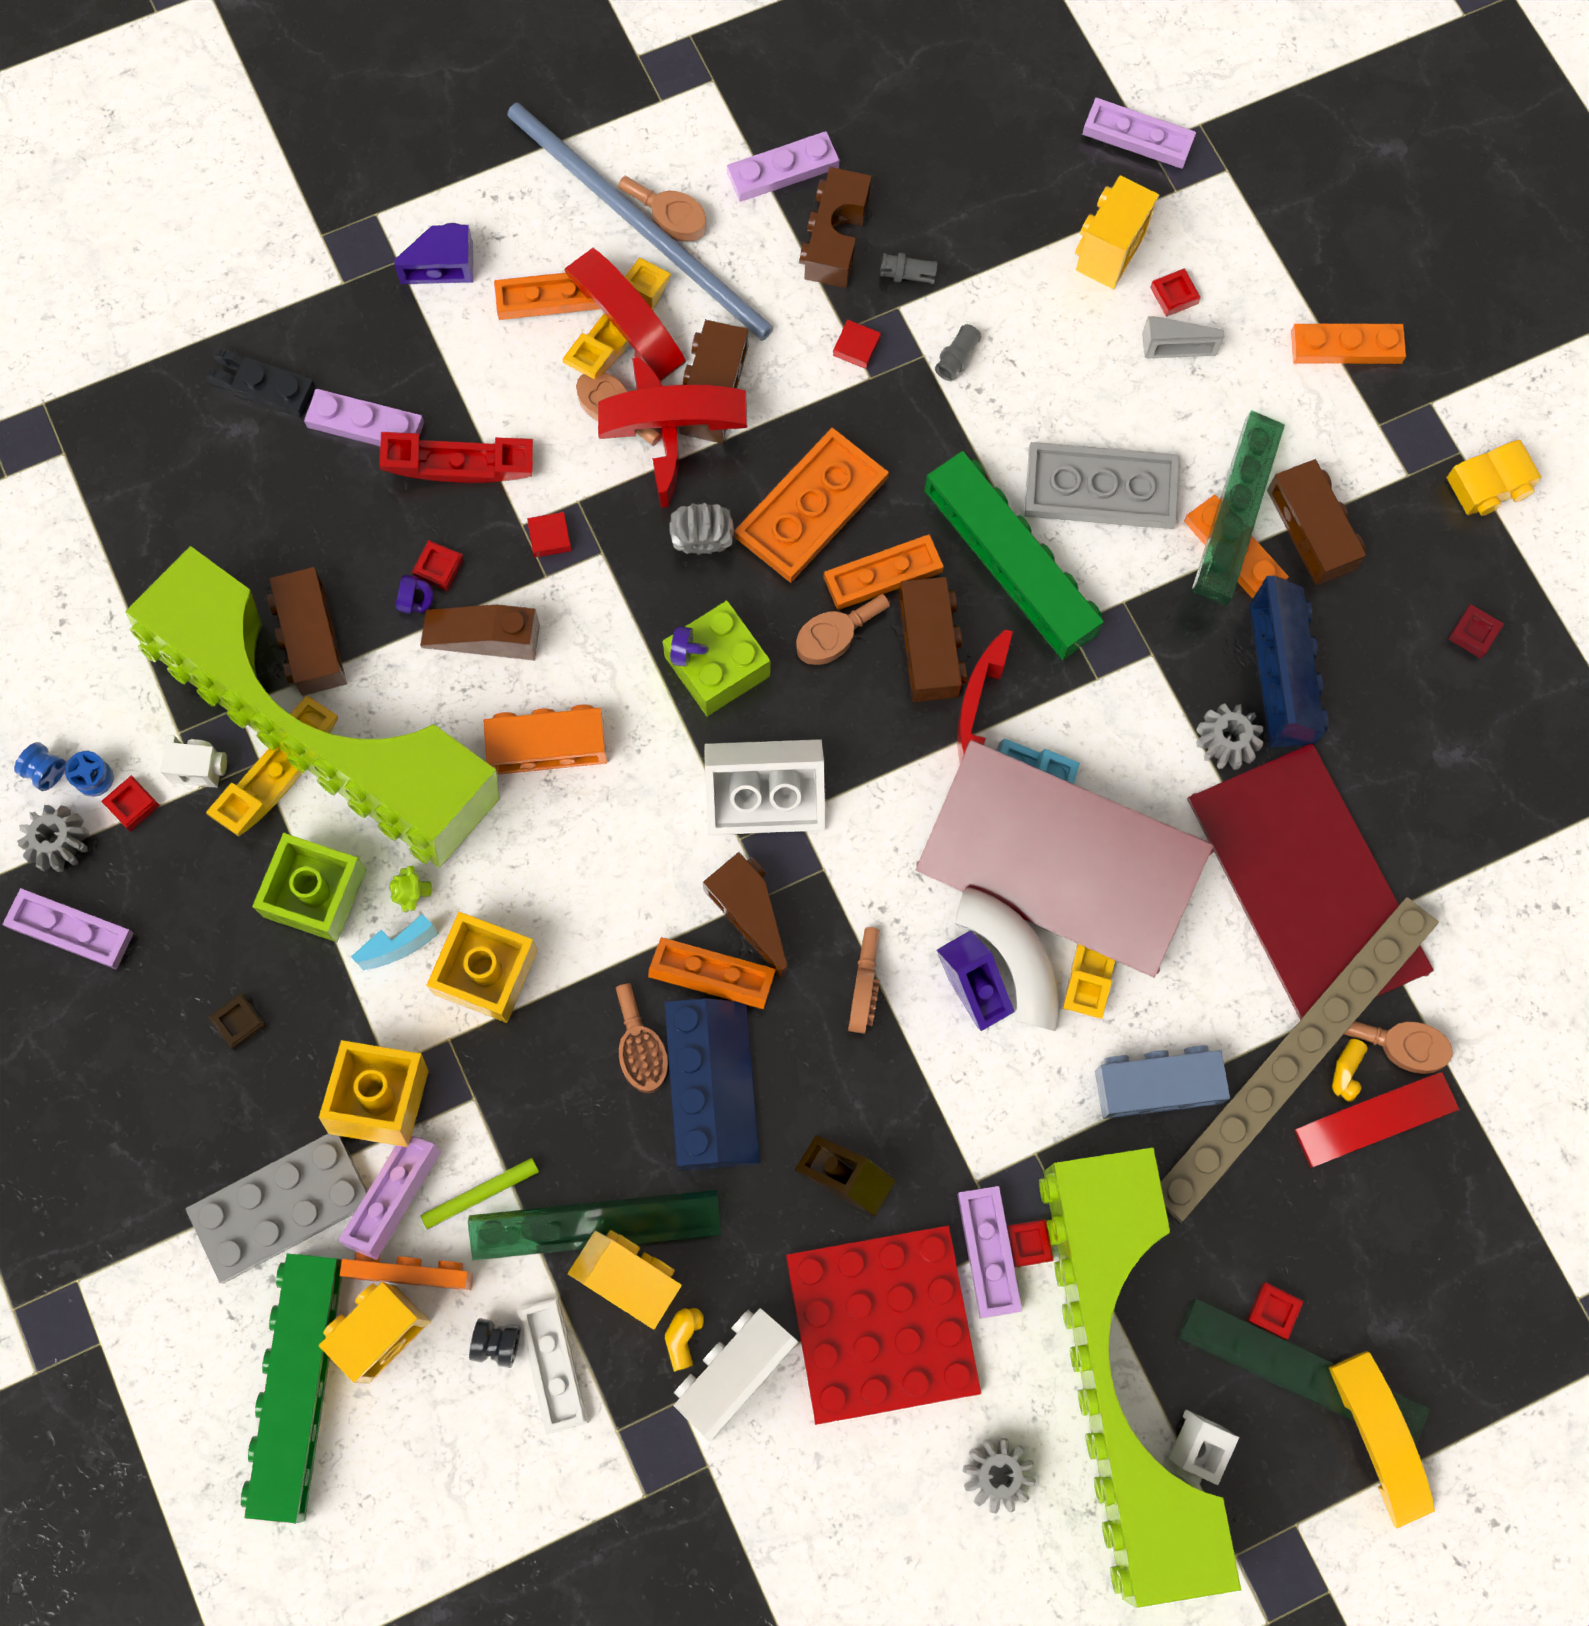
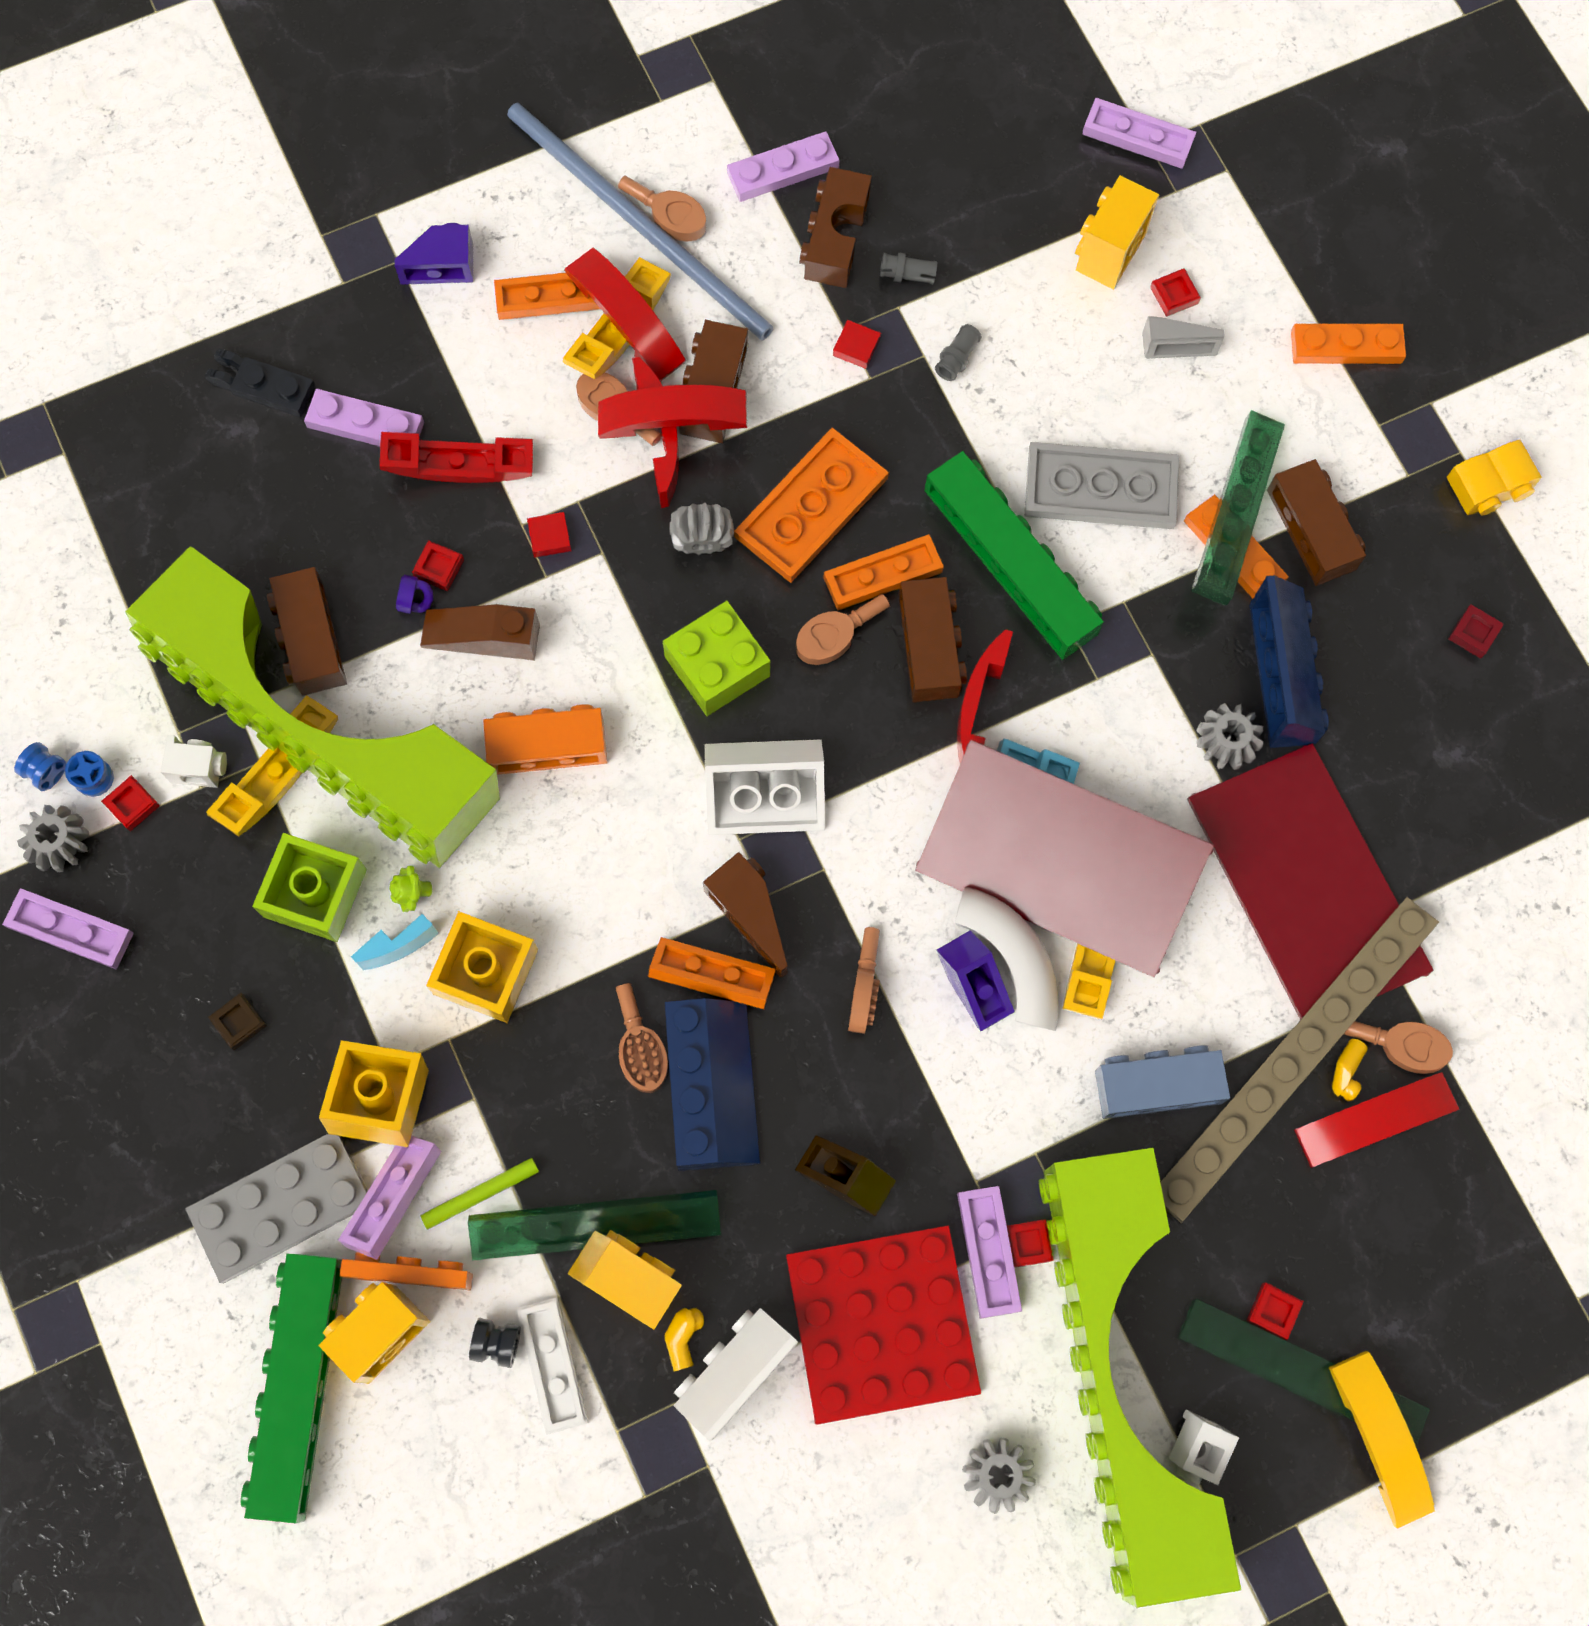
dark purple tile [670,626,709,667] -> none

